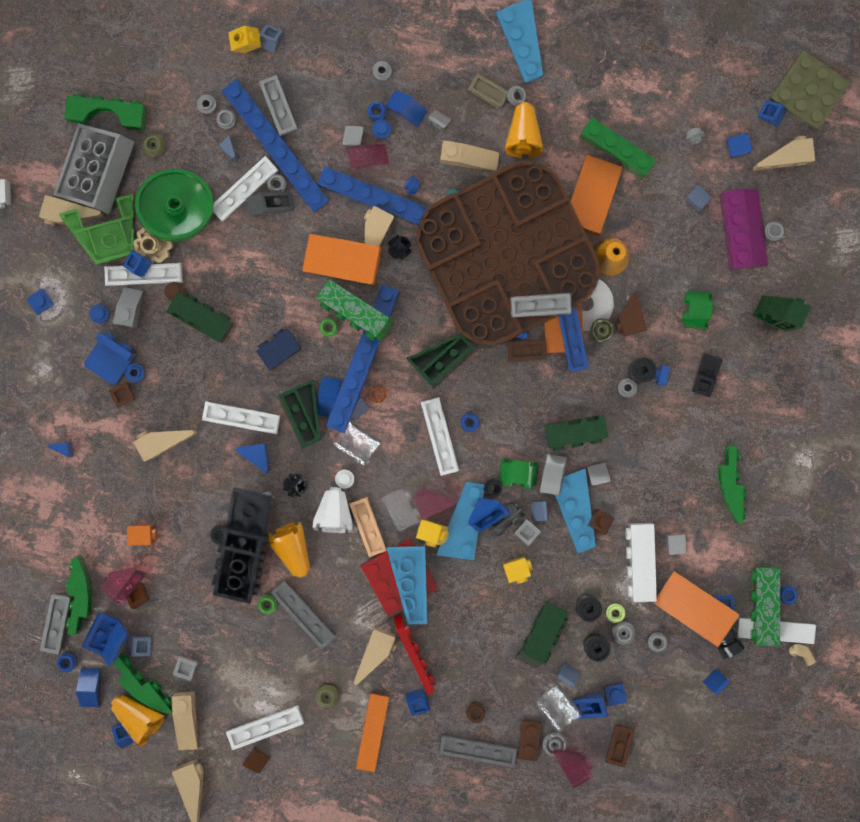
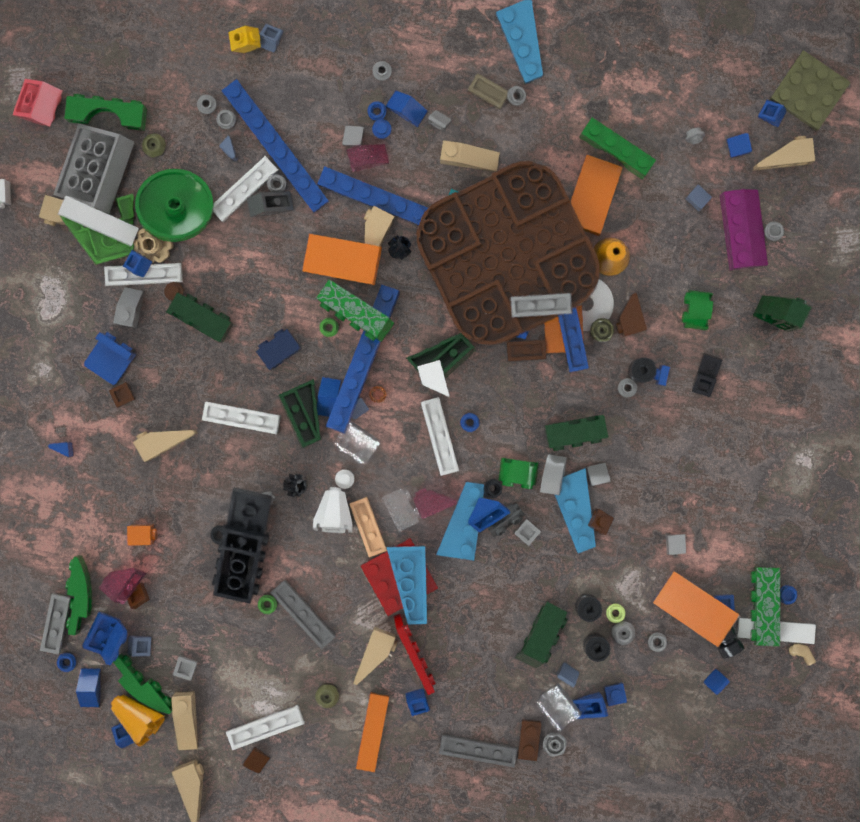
blue plate [26,288,54,315] -> none
blue plate [89,304,109,324] -> none
blue plate [125,363,145,382] -> none
blue slope [235,443,270,474] -> none
light grey plate [259,75,298,137] -> none
light orange cone [268,522,310,578] -> none
blue plate [404,176,420,195] -> none
yellow brick [416,519,449,547] -> none
reddish brown plate [466,703,486,723] -> none
yellow brick [502,556,533,584] -> none
light orange cone [505,102,543,158] -> none
sand blue slope [531,501,548,521] -> none
clear pink slope [553,749,594,788] -> none
reddish brown plate [605,724,634,768] -> none
white brick [625,523,657,602] -> none
green slope [717,446,747,524] -> none
none -> coral slope [12,79,63,127]
none -> white tile [58,196,139,246]
none -> white sticker [417,360,450,397]

